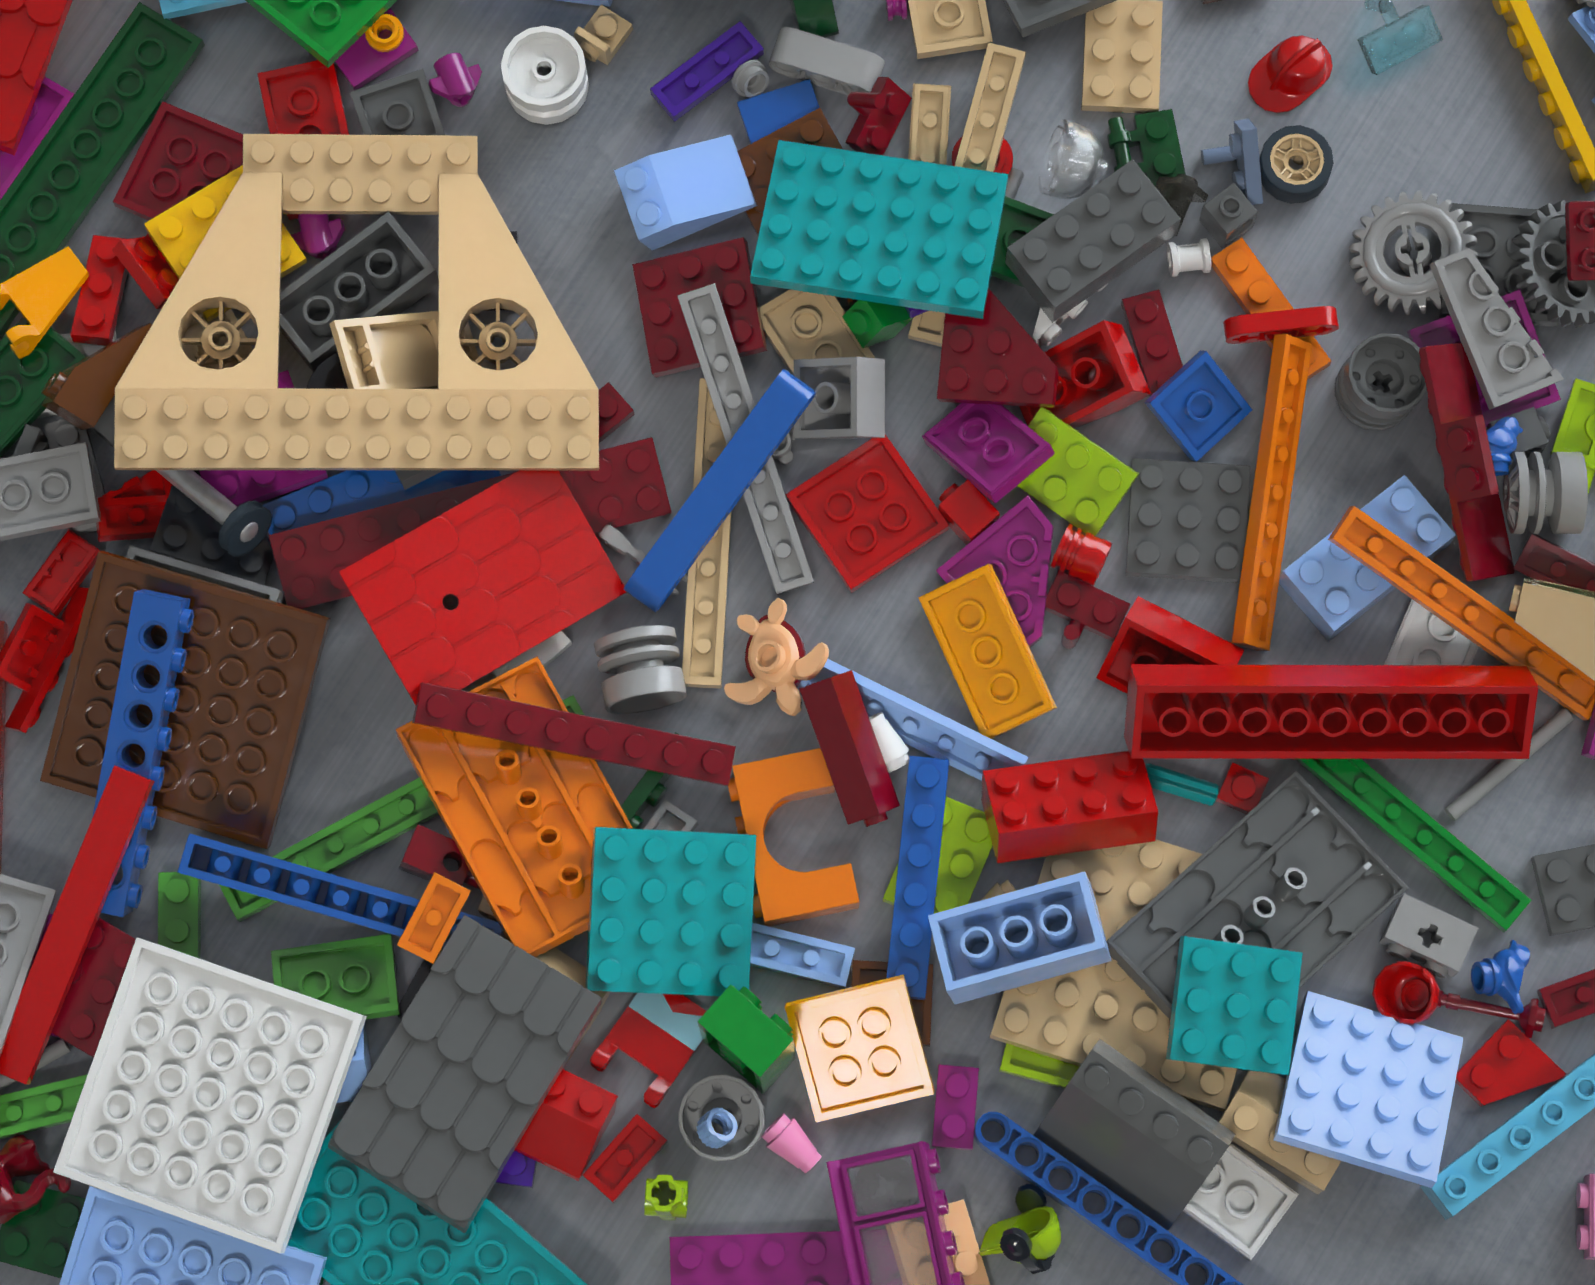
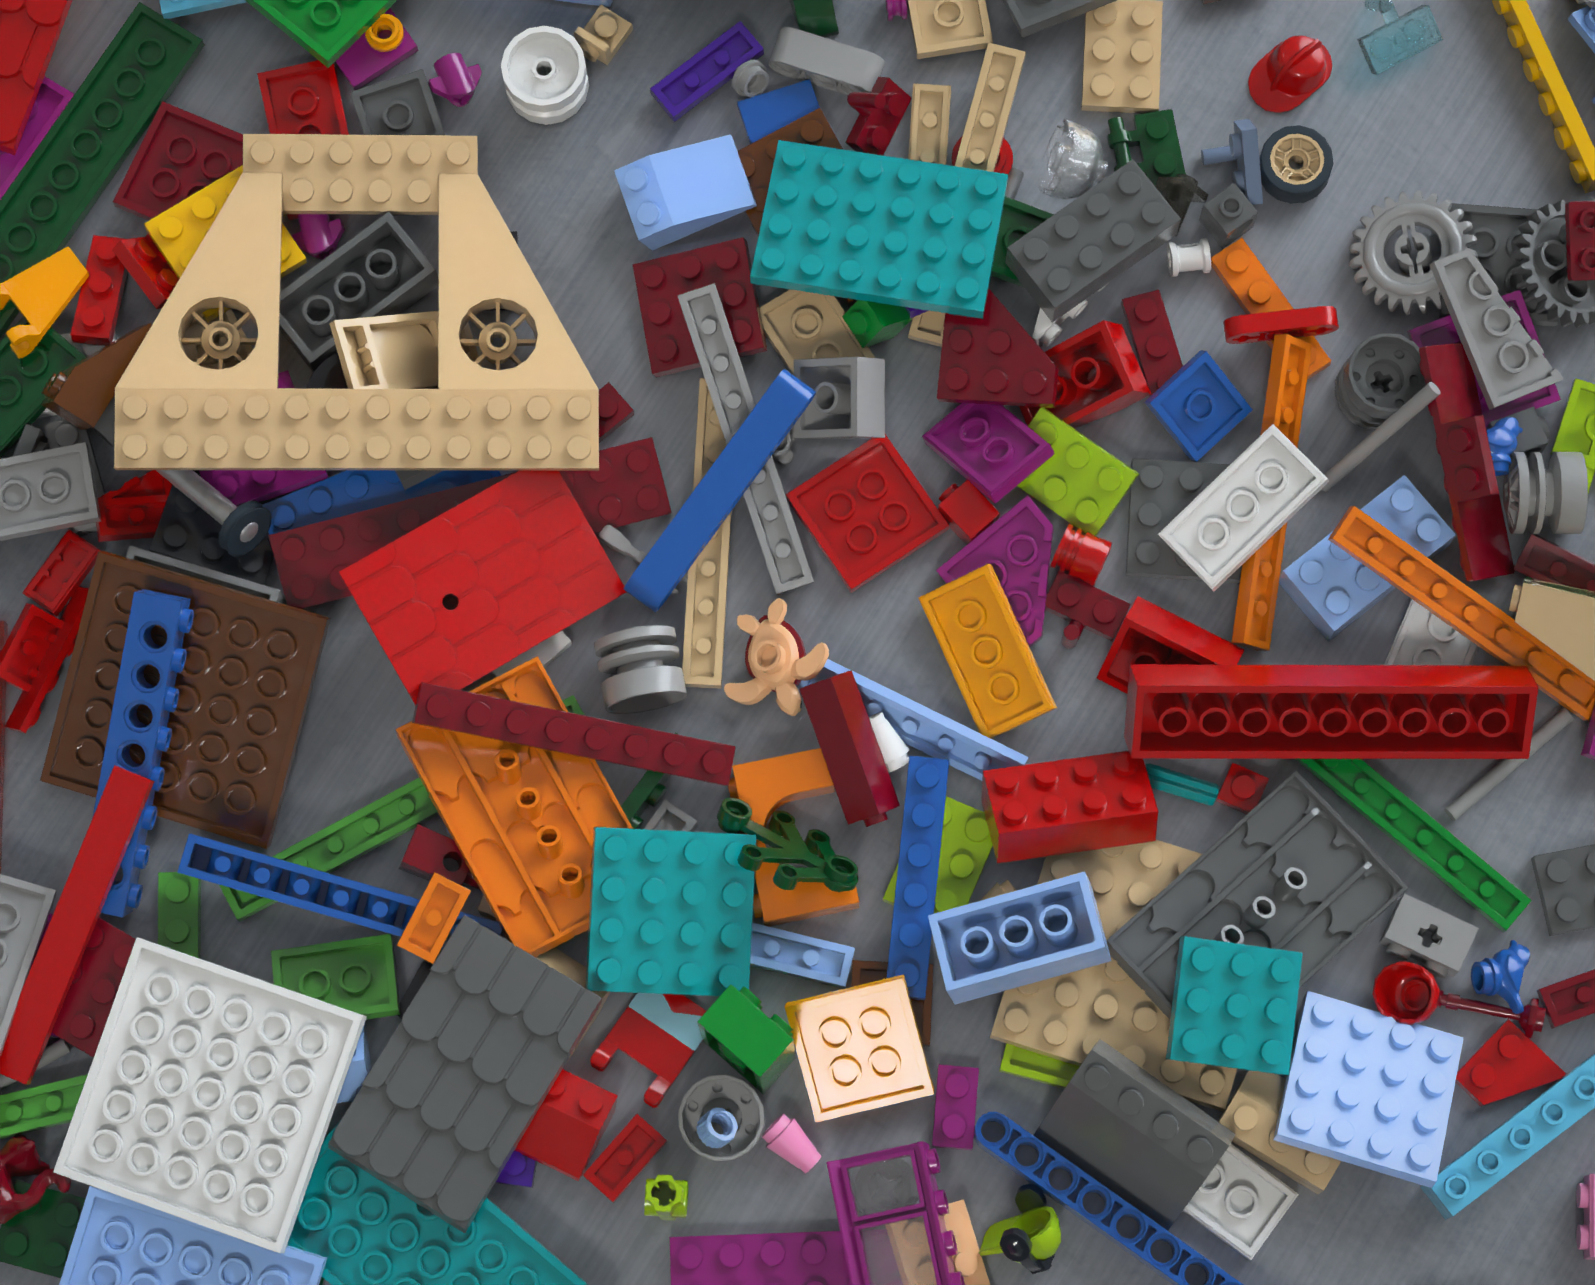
none -> dark green plant [717,798,859,892]
none -> white tile [1158,424,1329,592]
none -> light grey bar [1322,382,1440,492]

